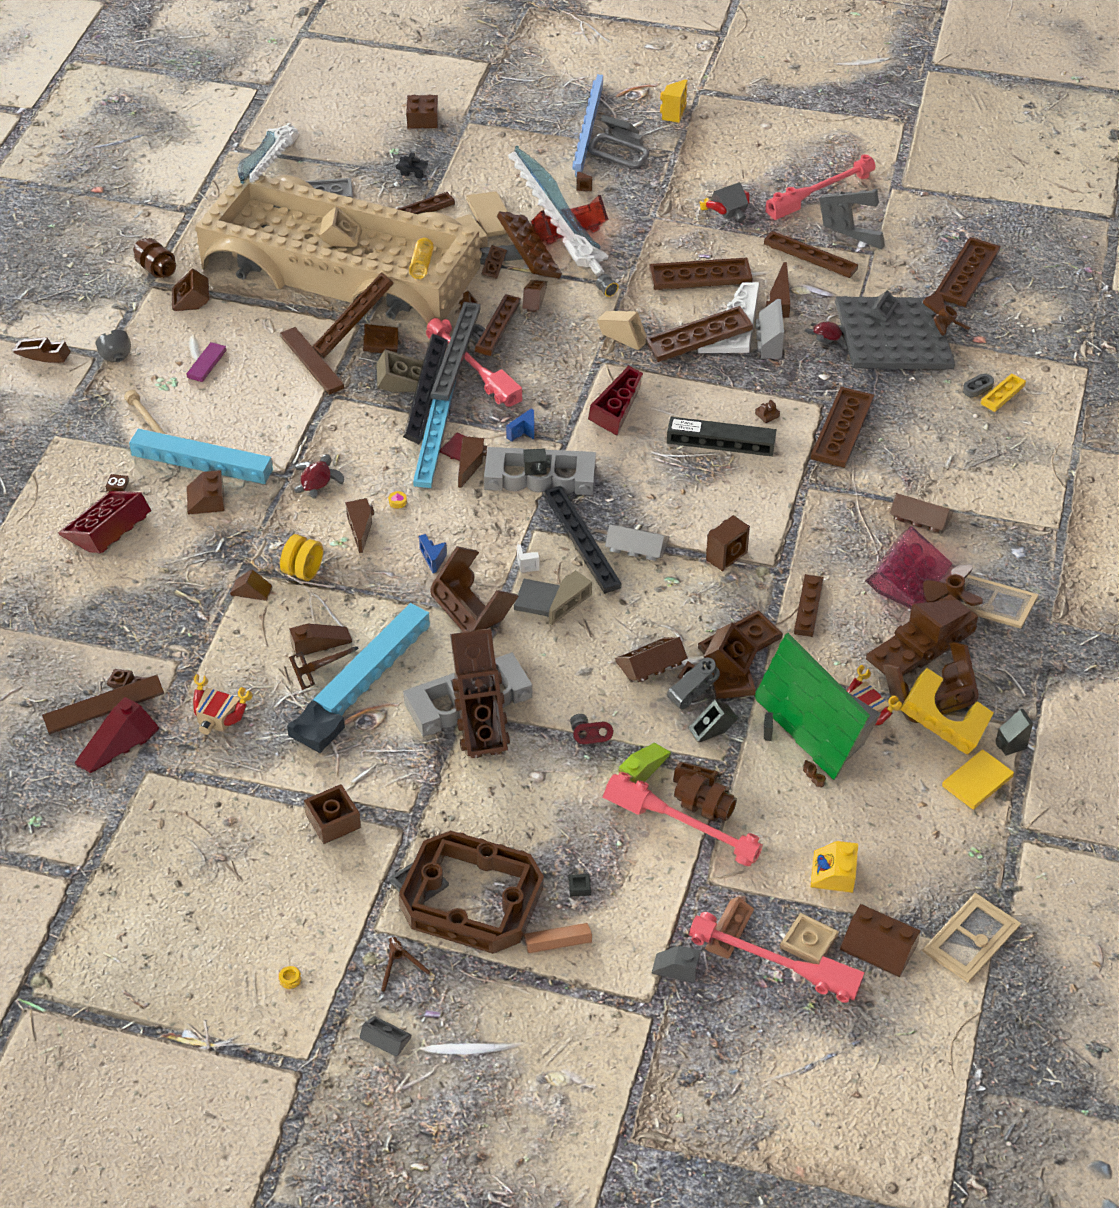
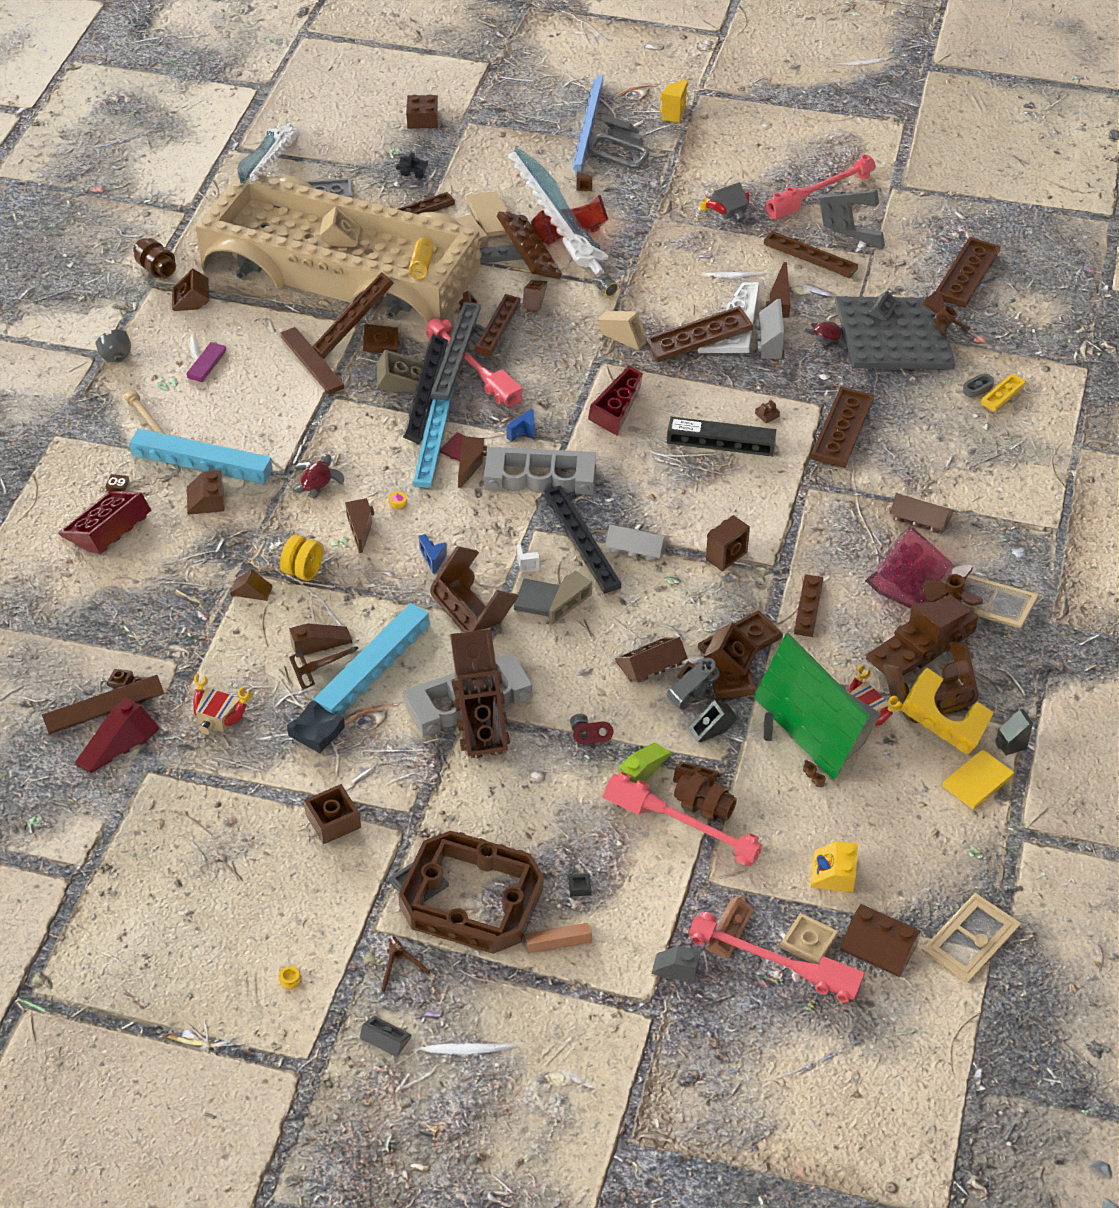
reddish brown slope [13,337,71,363] -> none
reddish brown slope [481,245,507,279] -> none
pearl dark grey brick [523,448,550,475] -> none
reddish brown plate [649,257,753,290] -> none

